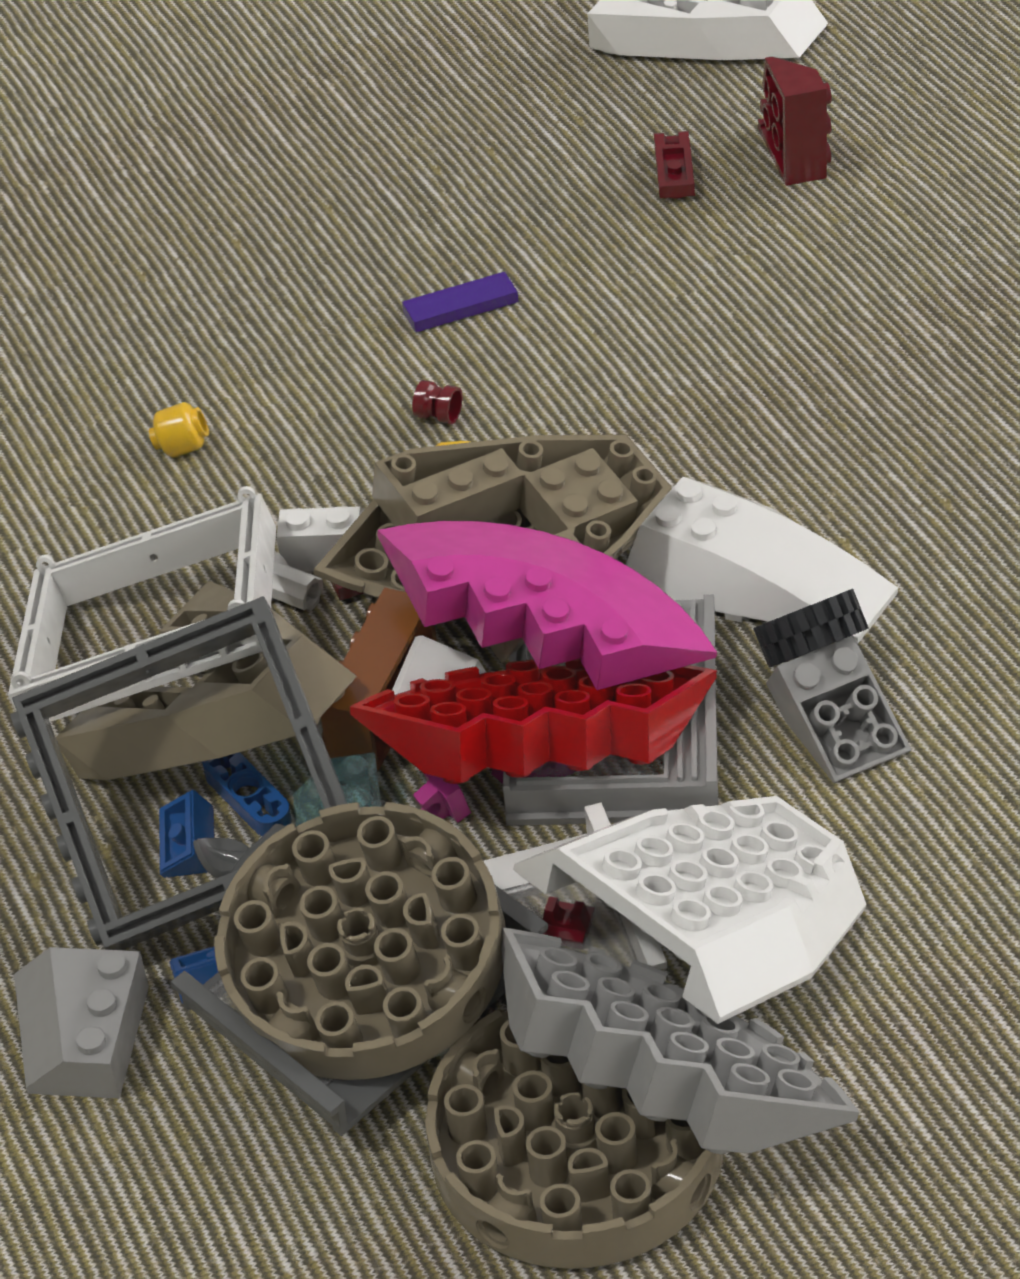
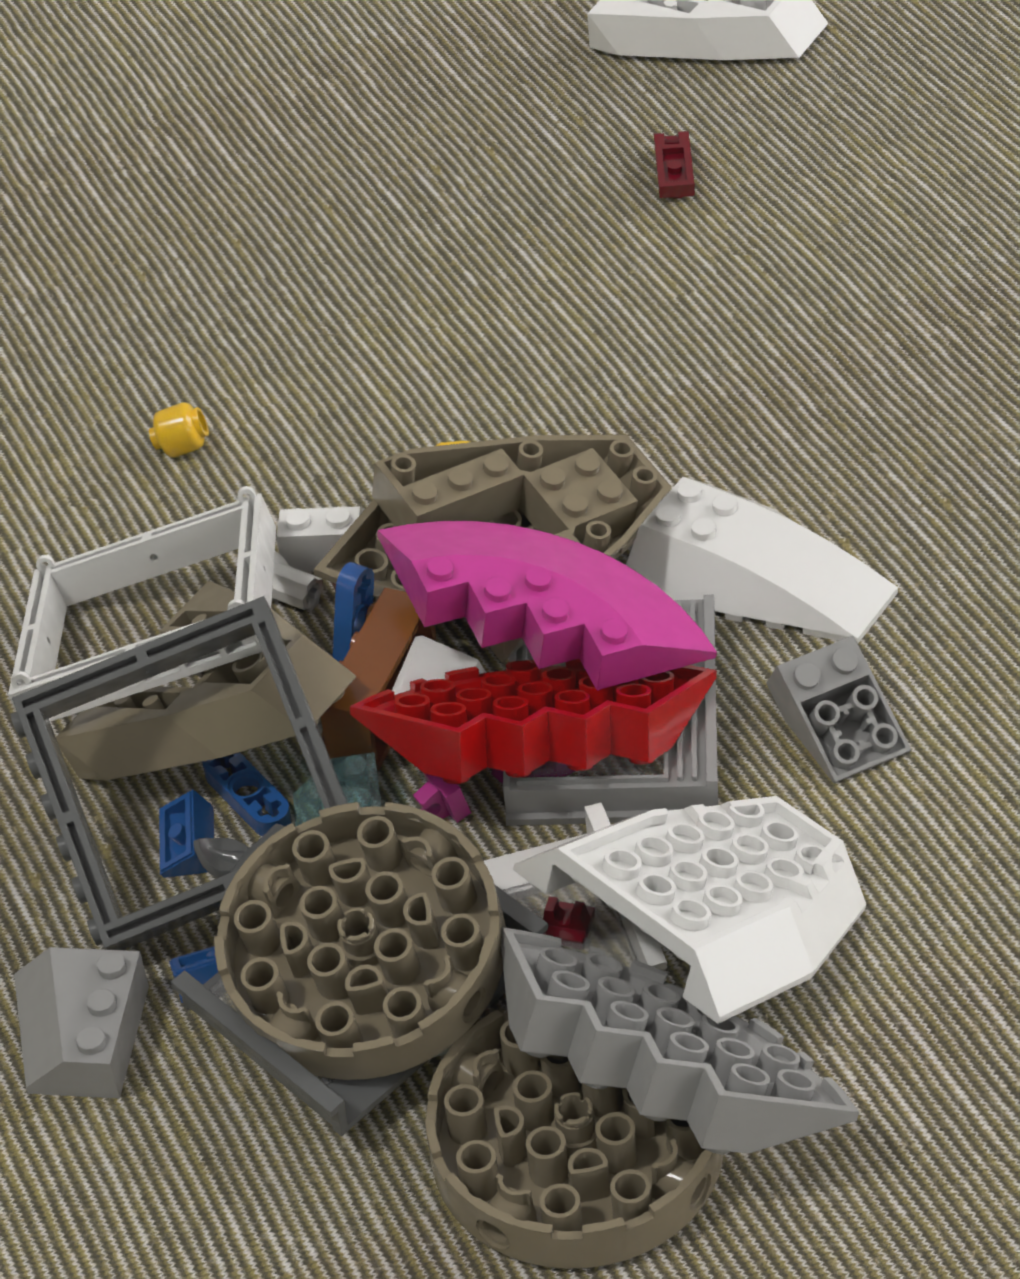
dark purple tile [402,271,519,332] -> none
dark red wheel [412,380,463,425] -> none
black tyre [753,588,869,668] -> none
dark red wedge [758,57,832,186] -> none
none -> blue beam [333,562,374,661]

